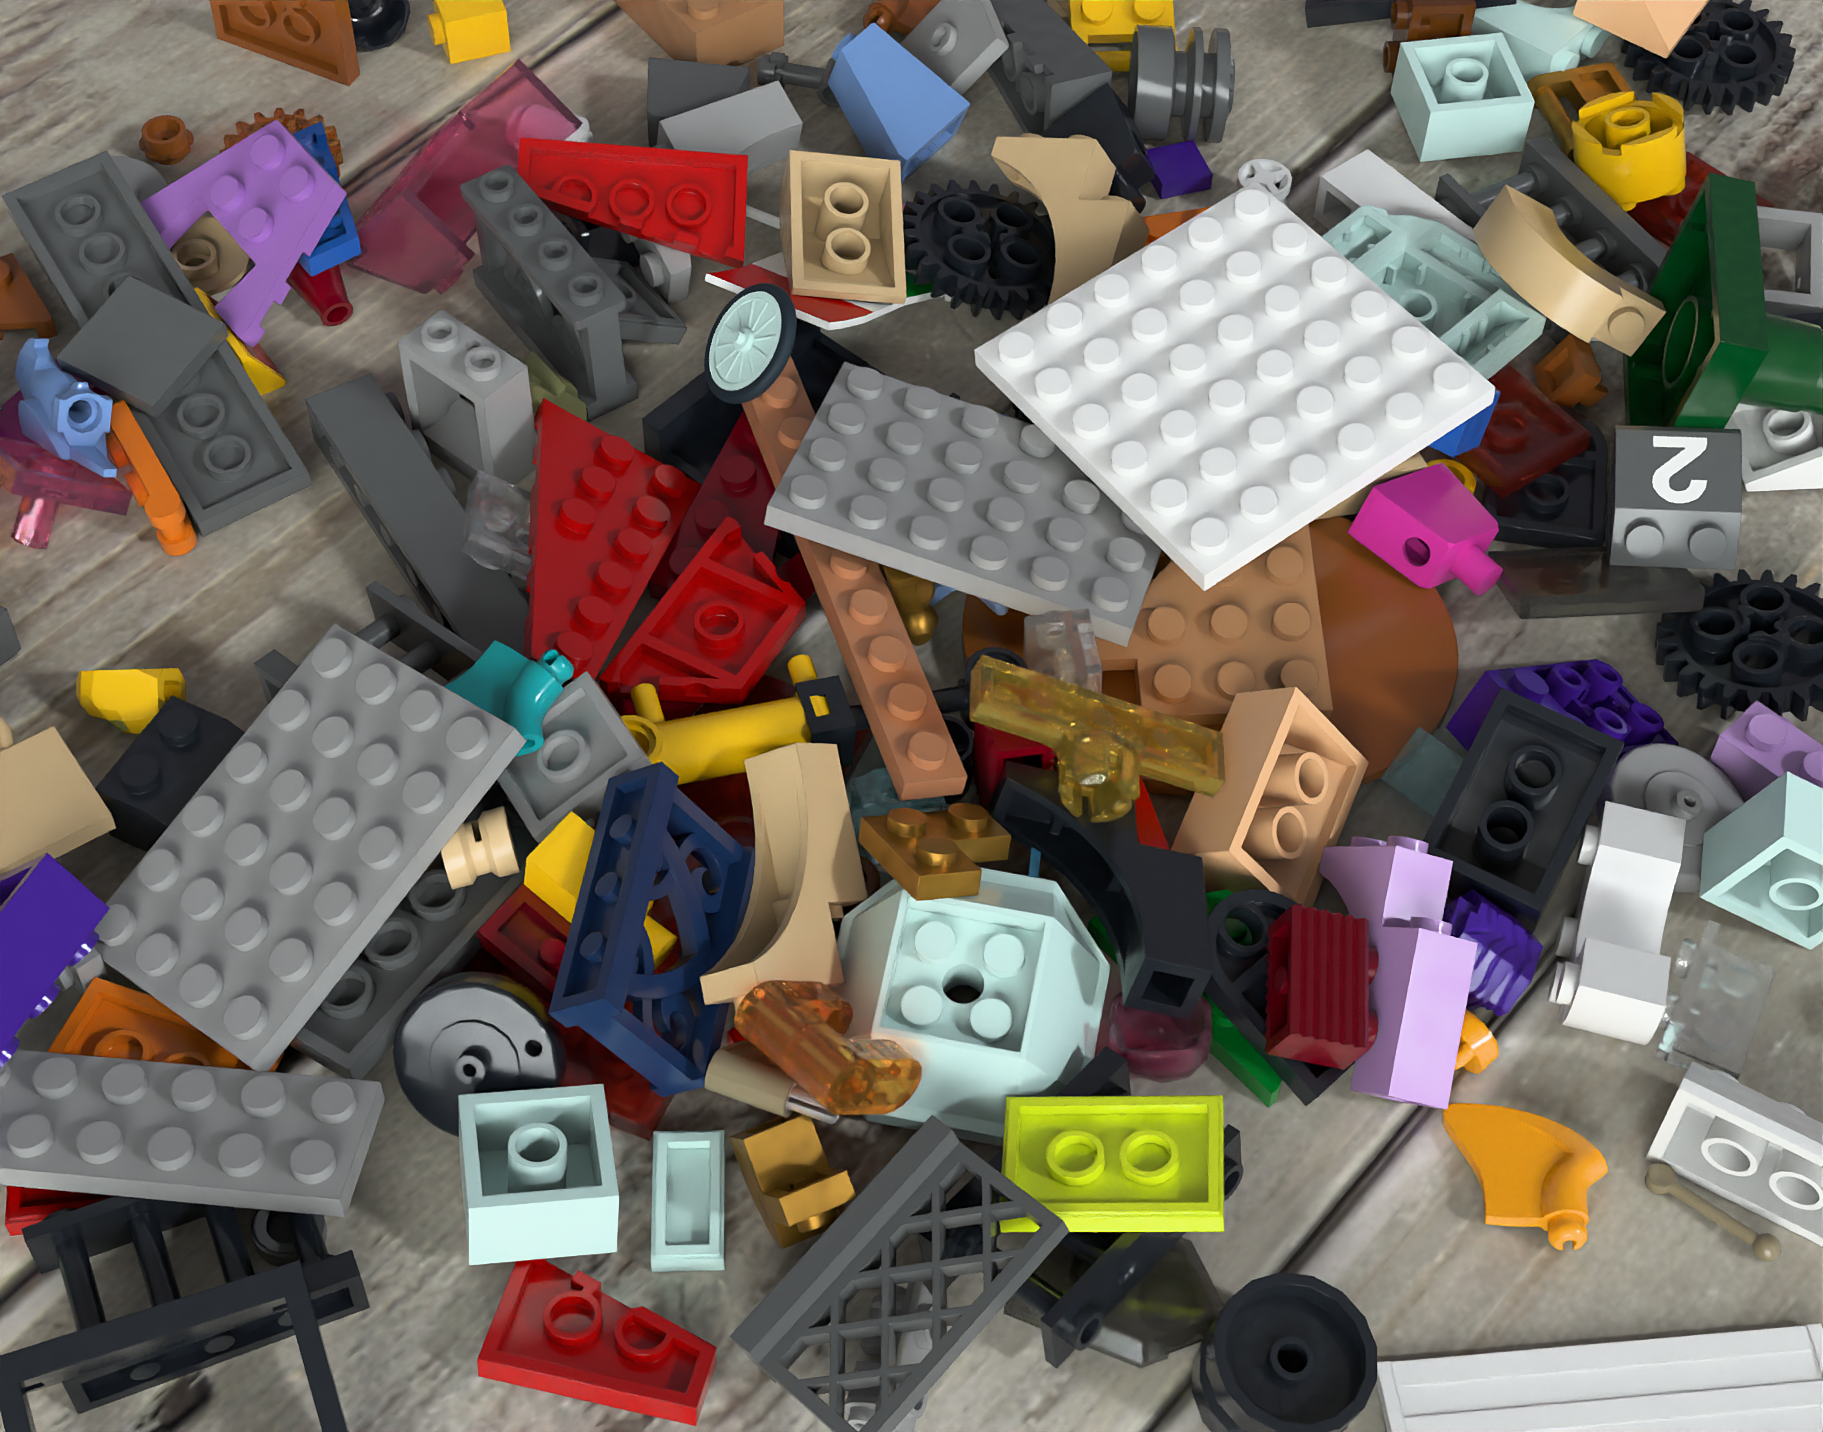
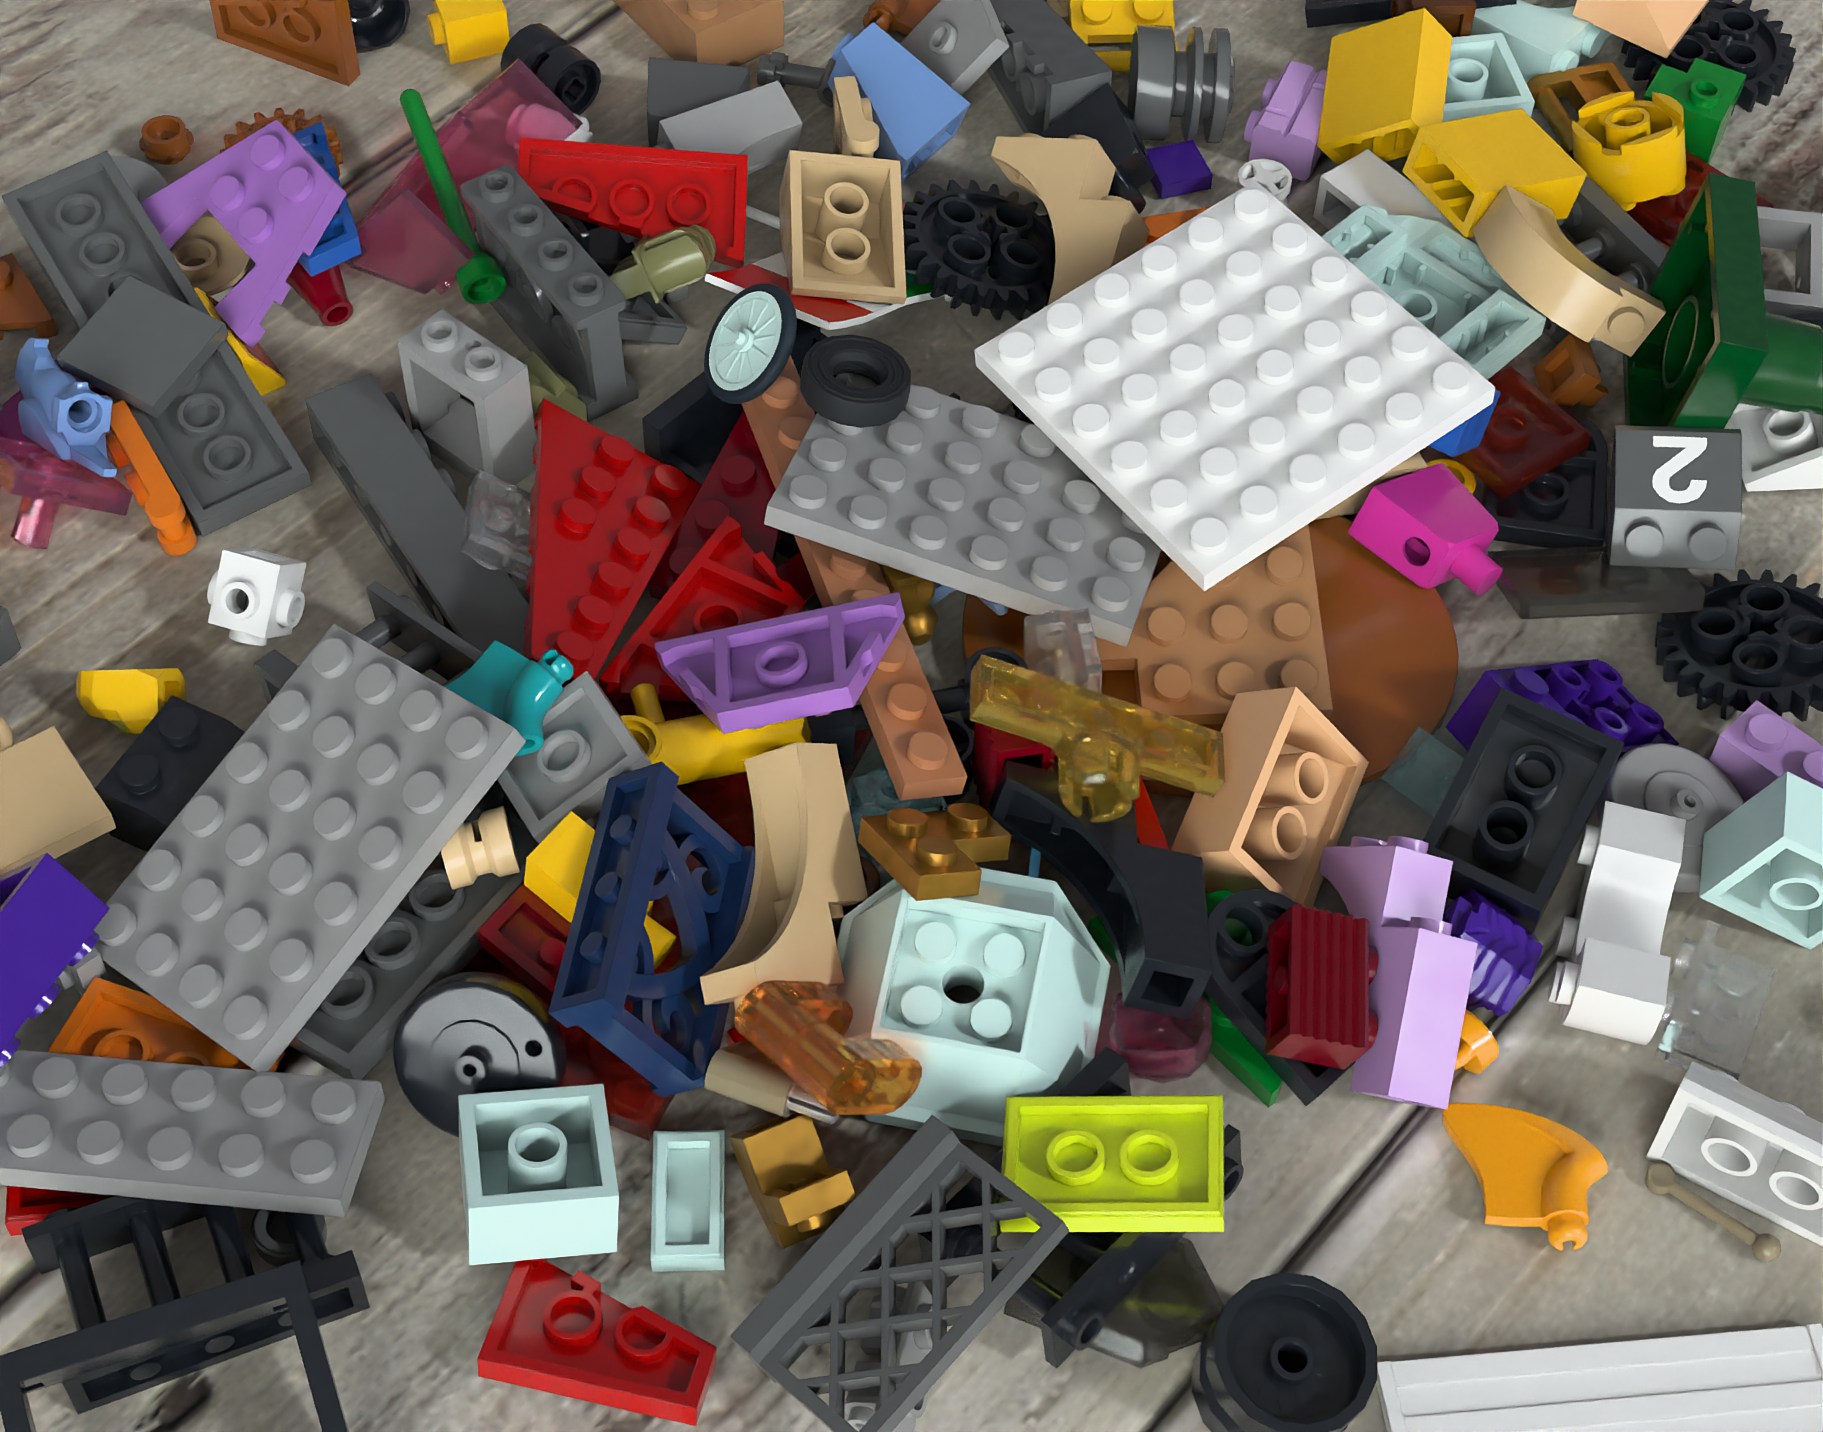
none -> white brick [207,547,307,646]
none -> green piece [400,89,506,304]
none -> black wheel [500,23,601,115]
none -> olive arm [609,225,716,304]
none -> medium lavender wing [655,592,905,734]
none -> black tyre [800,334,911,428]
none -> tan plate [833,76,879,158]
none -> lavender brick [1244,60,1327,181]
none -> yellow brick [1317,8,1452,166]
none -> yellow brick [1402,108,1587,238]
none -> green brick [1643,58,1747,170]

